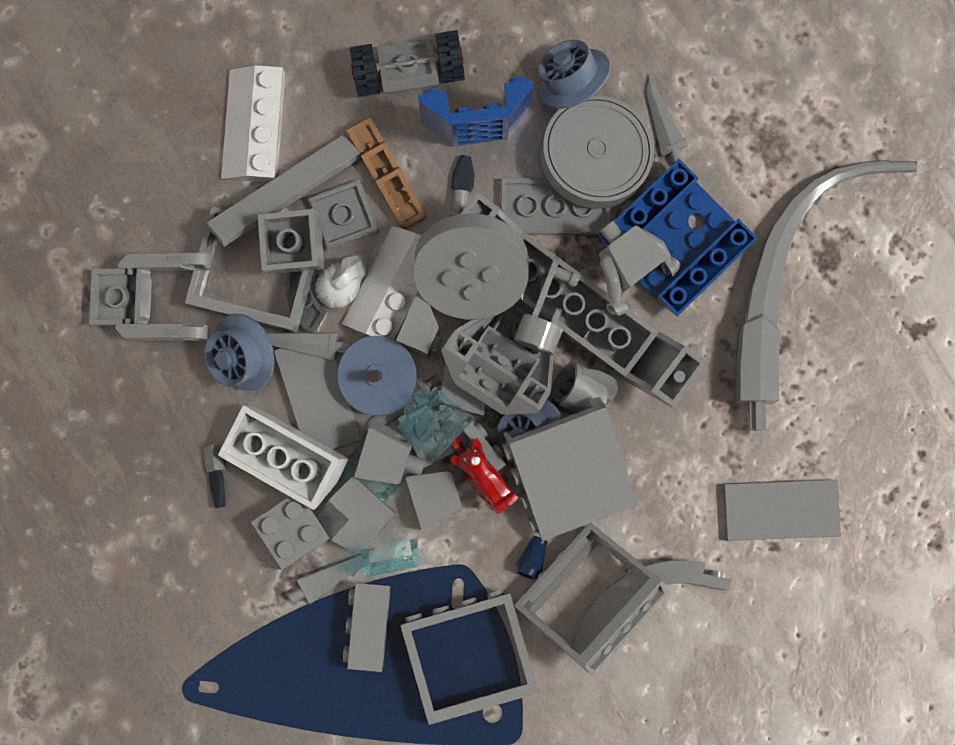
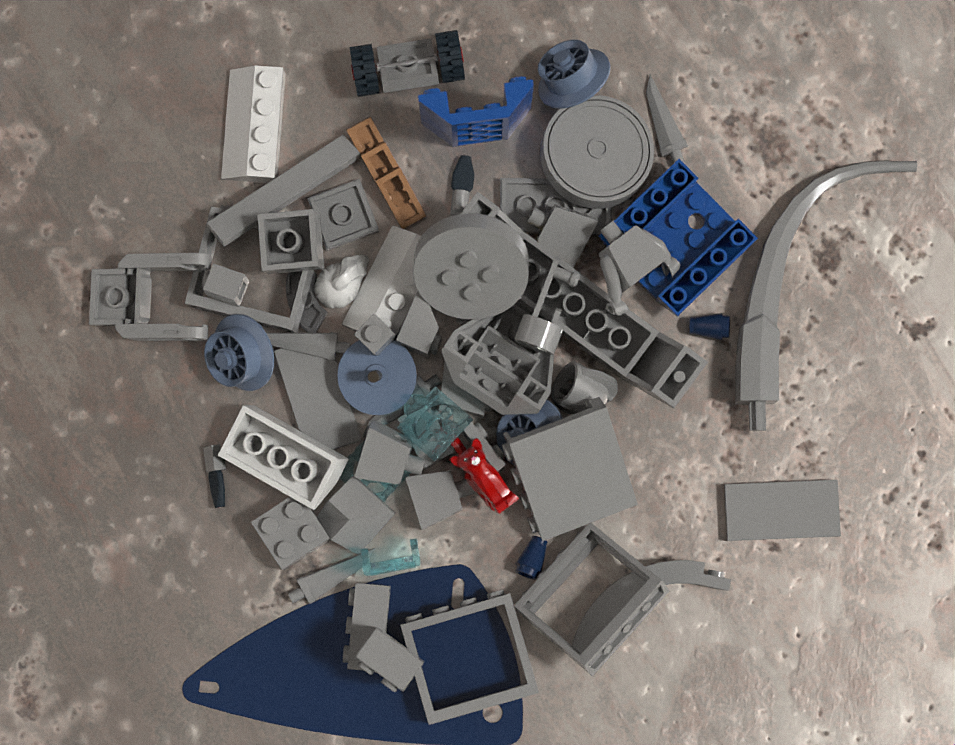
none -> light grey brick [202,263,249,307]
none -> light grey brick [354,314,397,356]
none -> light grey brick [356,628,425,692]
none -> light grey torso [527,204,598,268]
none -> dark blue cone [689,313,730,341]

